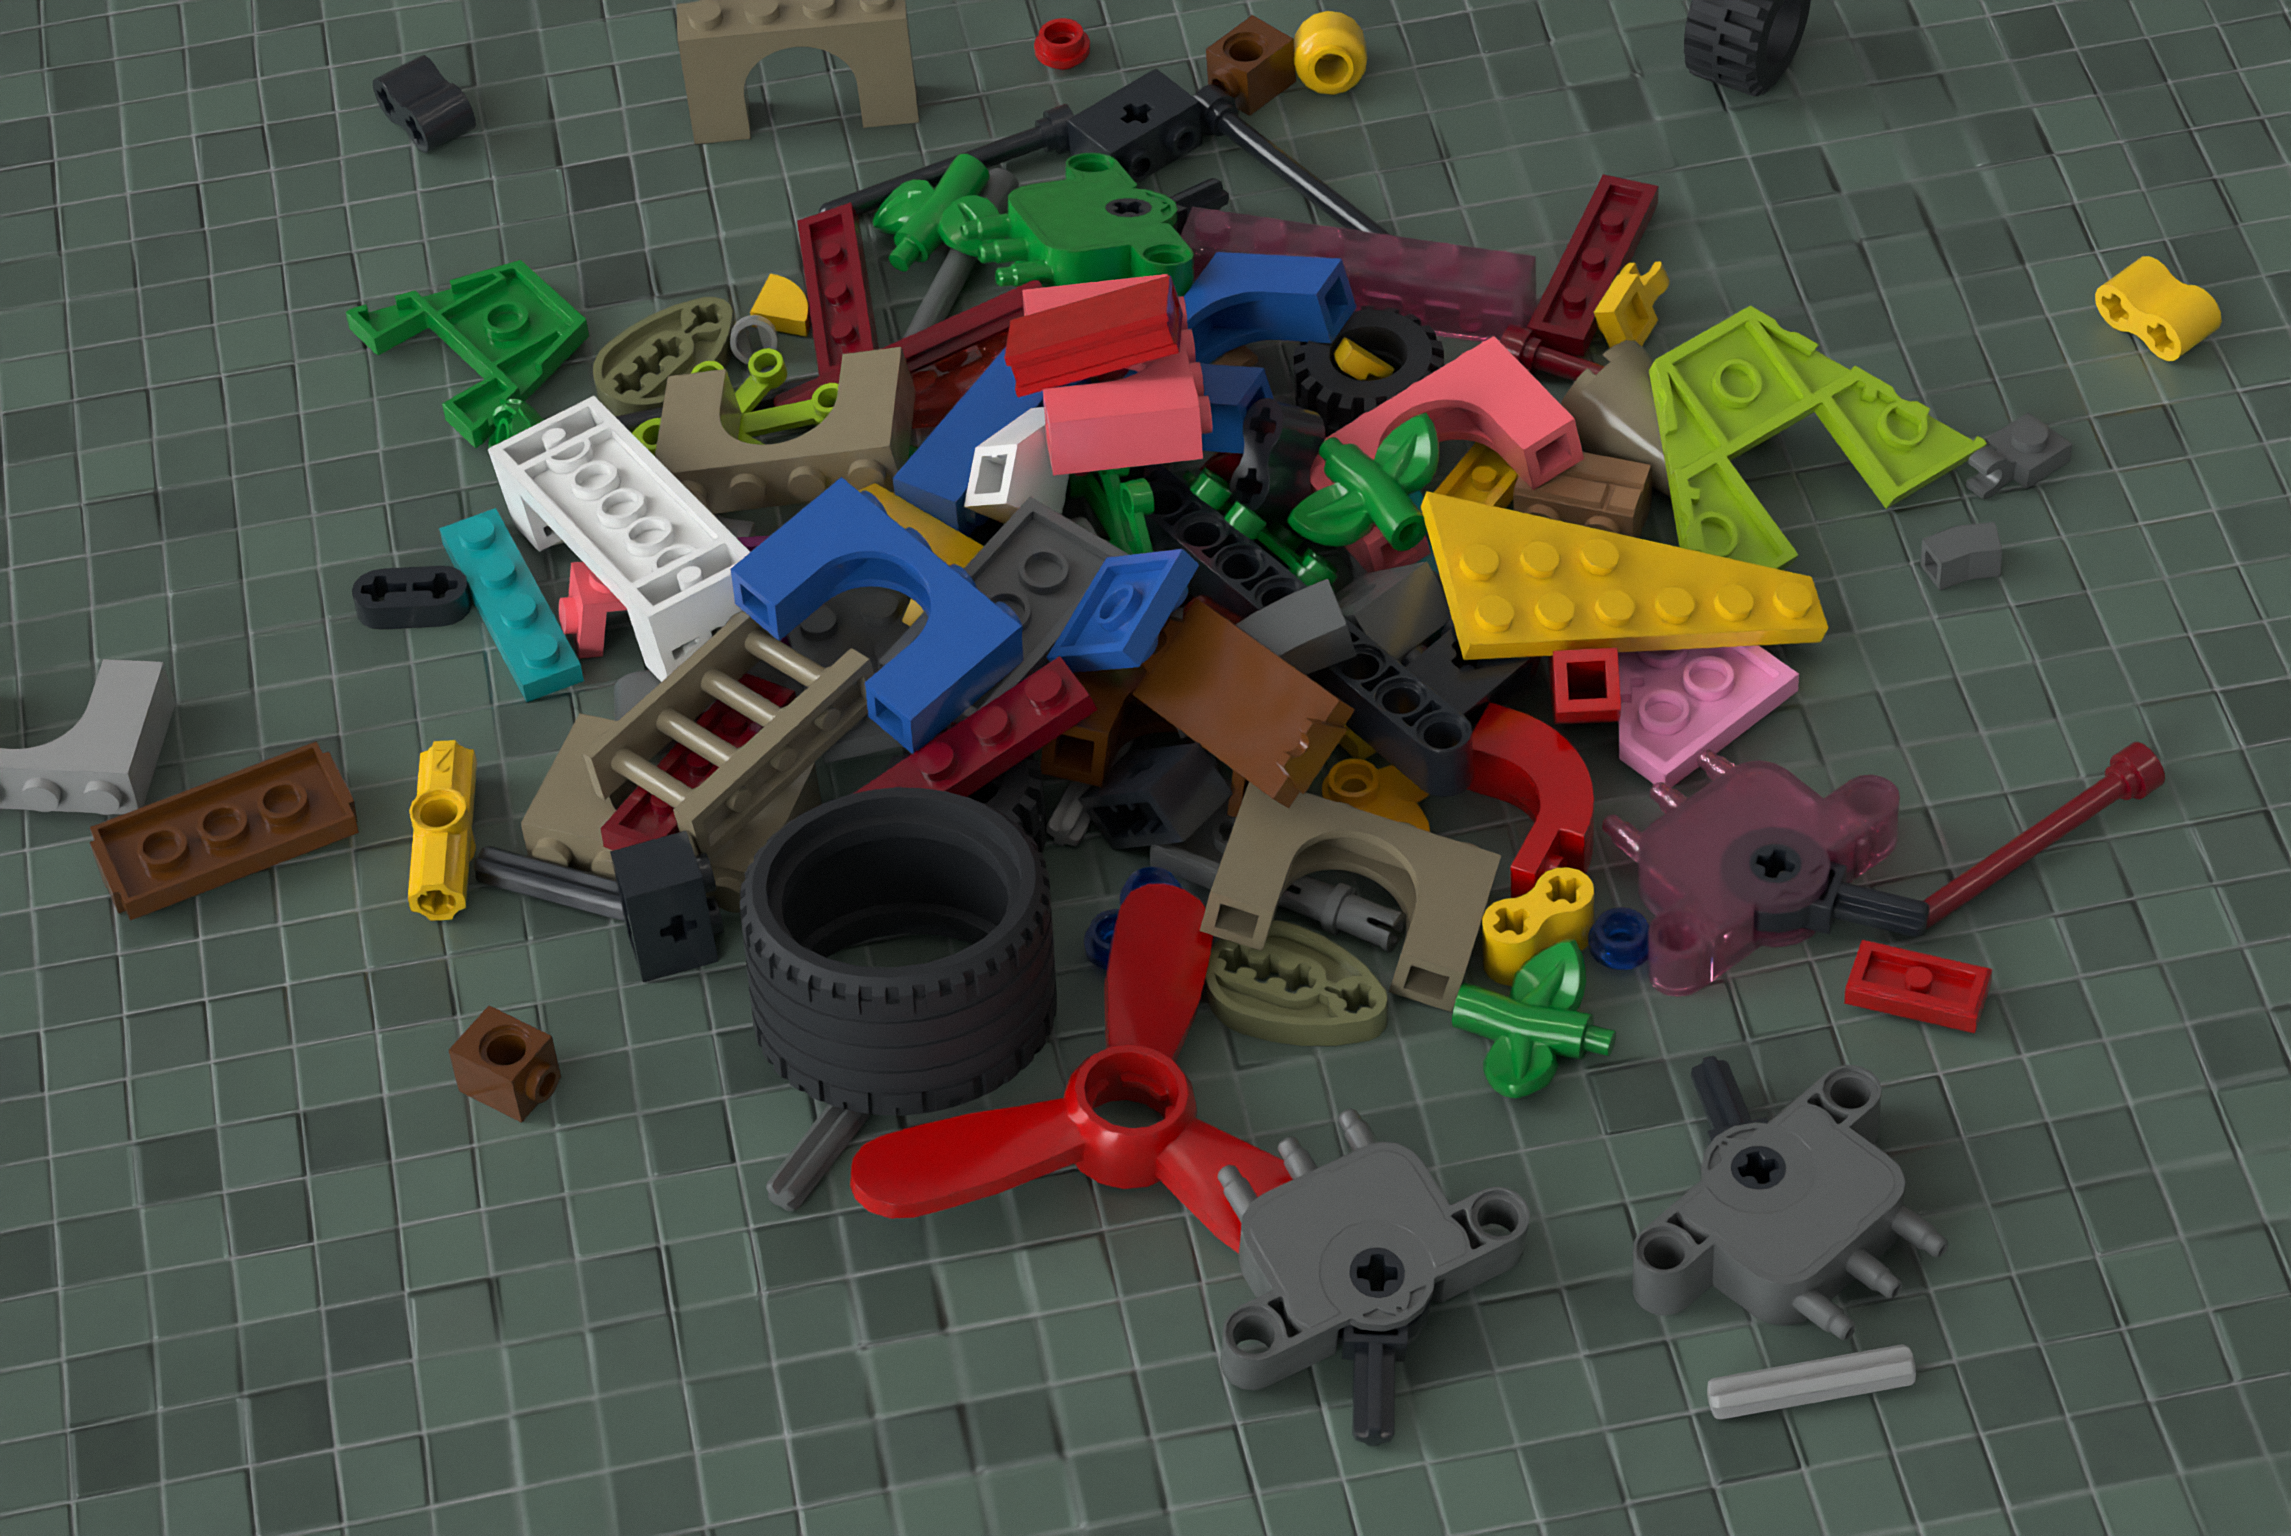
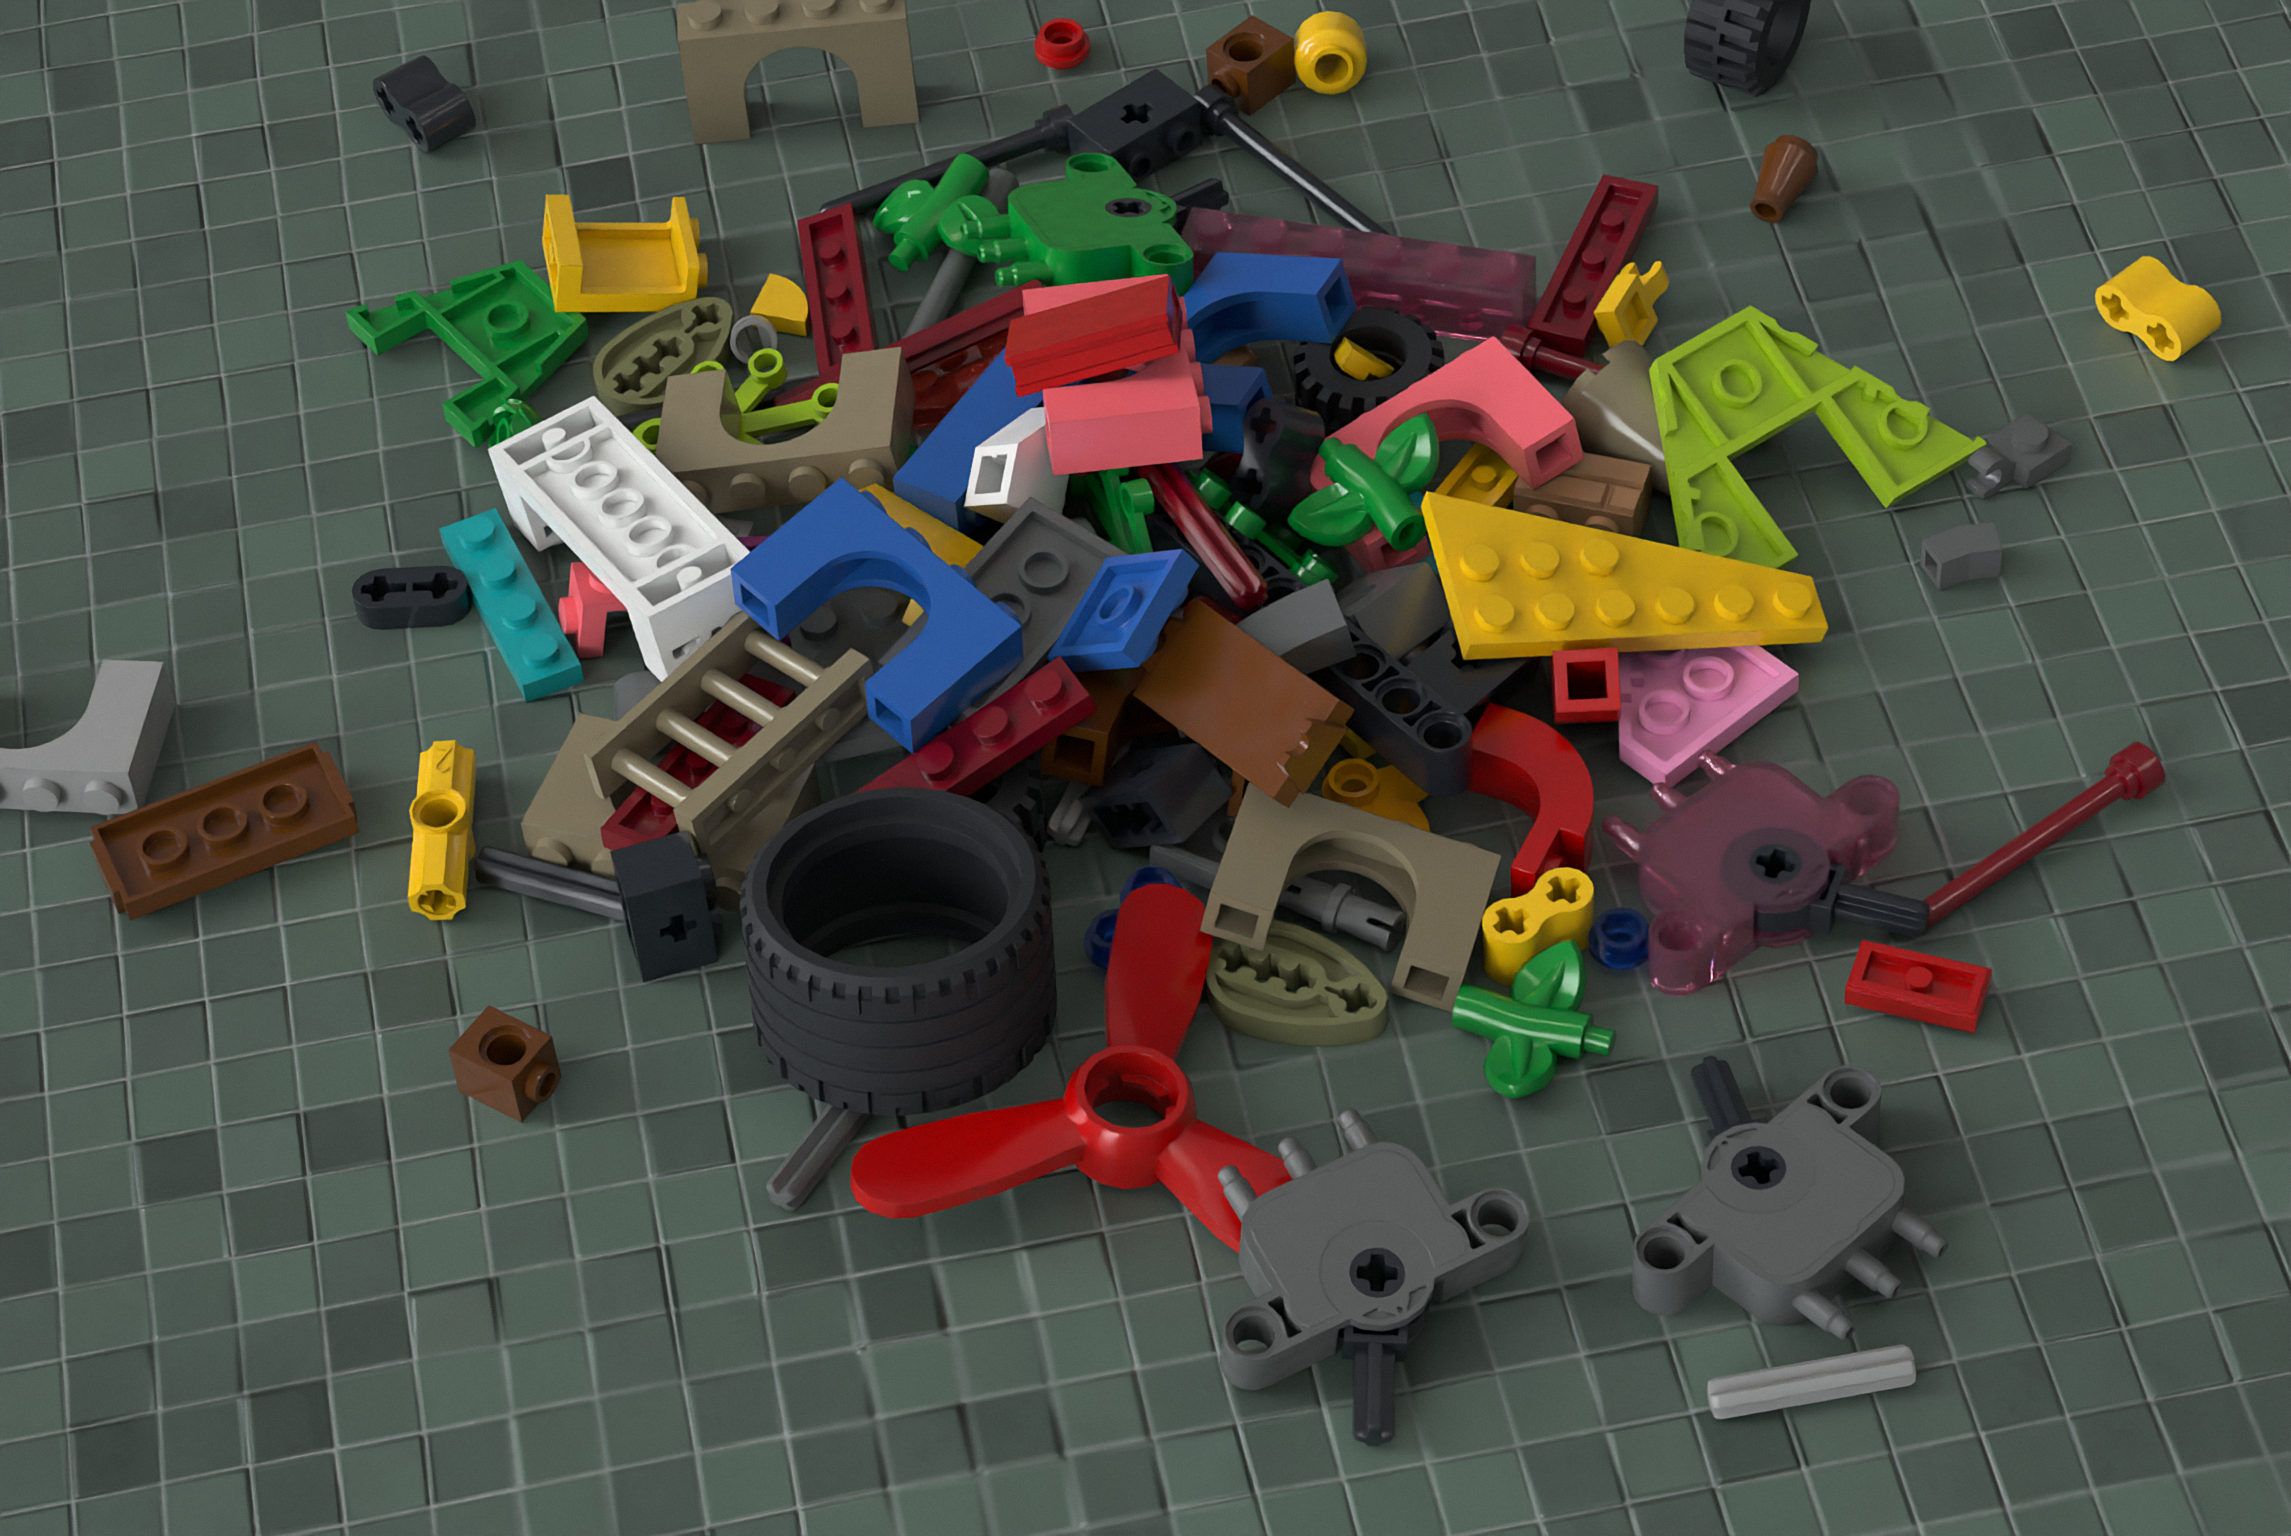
none -> yellow panel [542,195,708,312]
none -> dark red axle [1133,462,1268,611]
none -> reddish brown cone [1750,135,1818,223]

